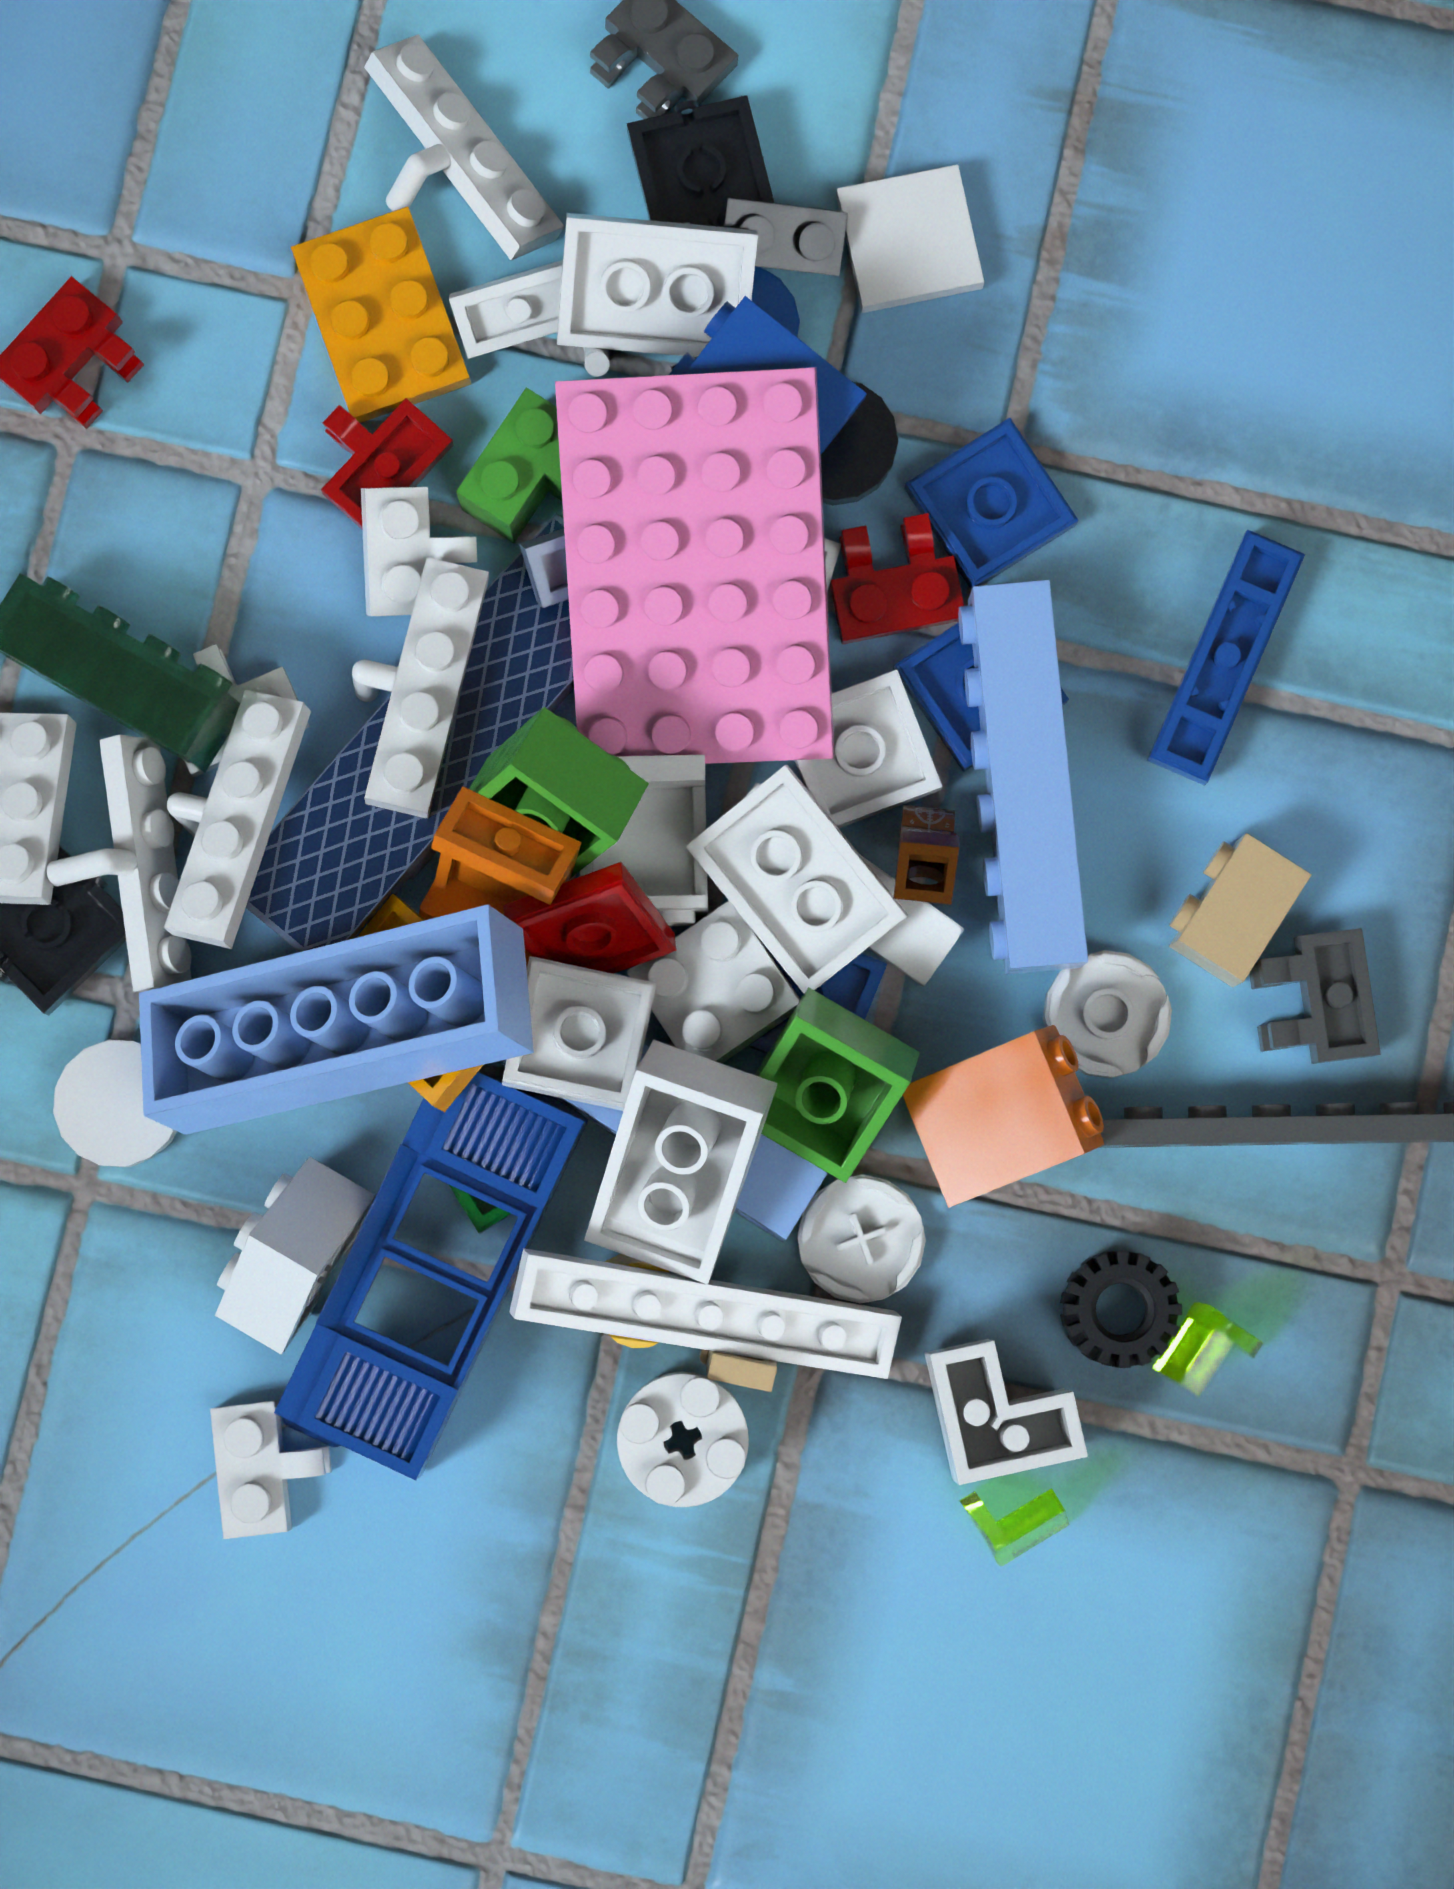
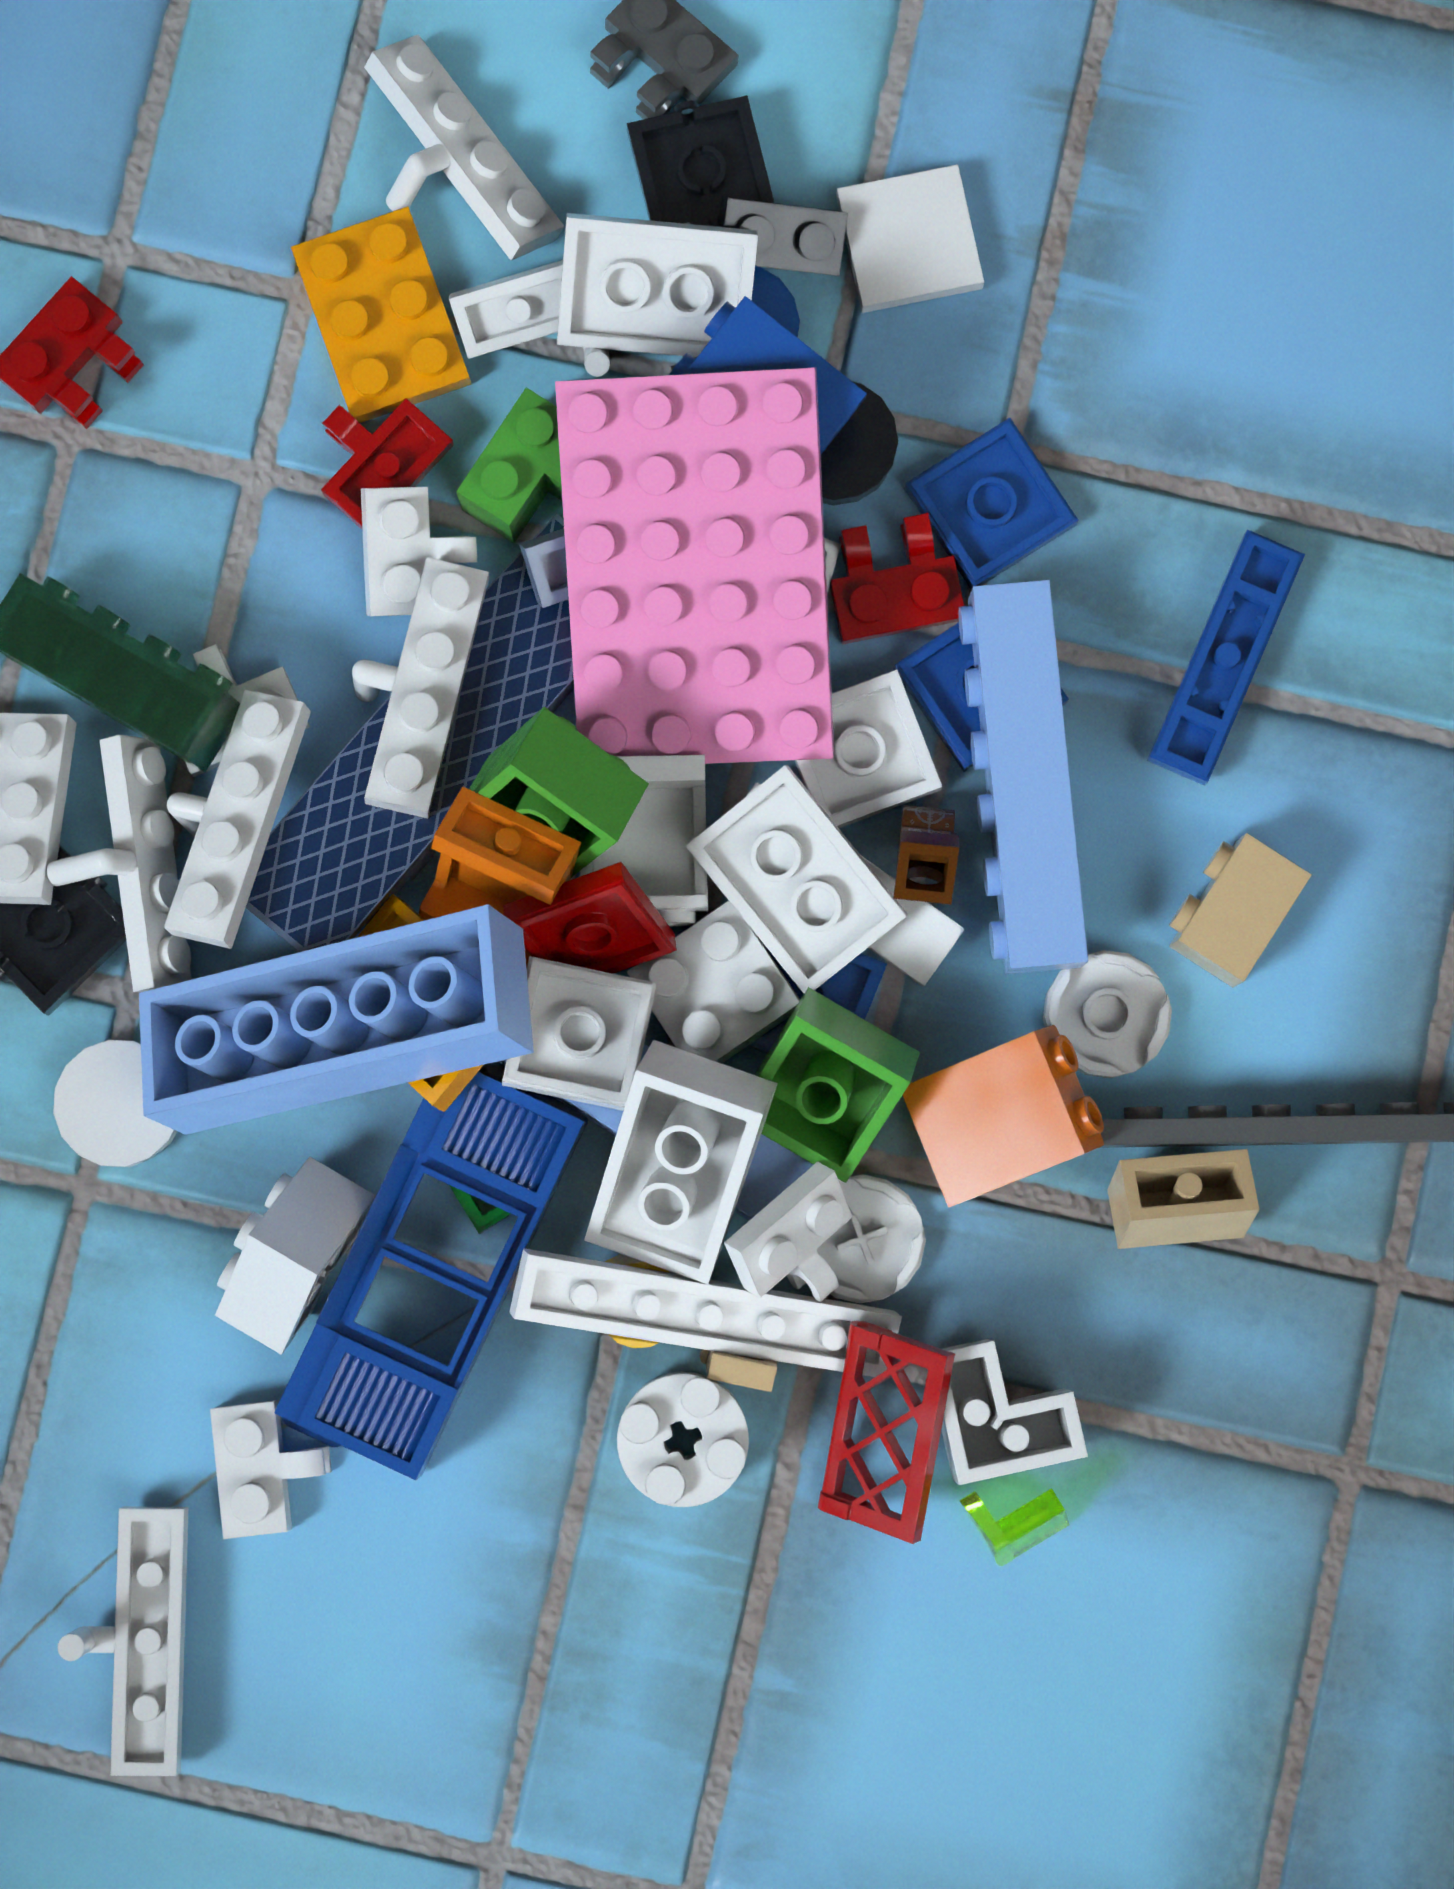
black tyre [1060,1251,1182,1368] -> none
clear neon green tile [1152,1302,1264,1397] -> none
dark grey plate [1249,928,1381,1064] -> none
none -> white plate [58,1506,189,1776]
none -> white plate [724,1162,853,1302]
none -> red window [818,1320,955,1544]
none -> tan brick [1107,1149,1260,1249]

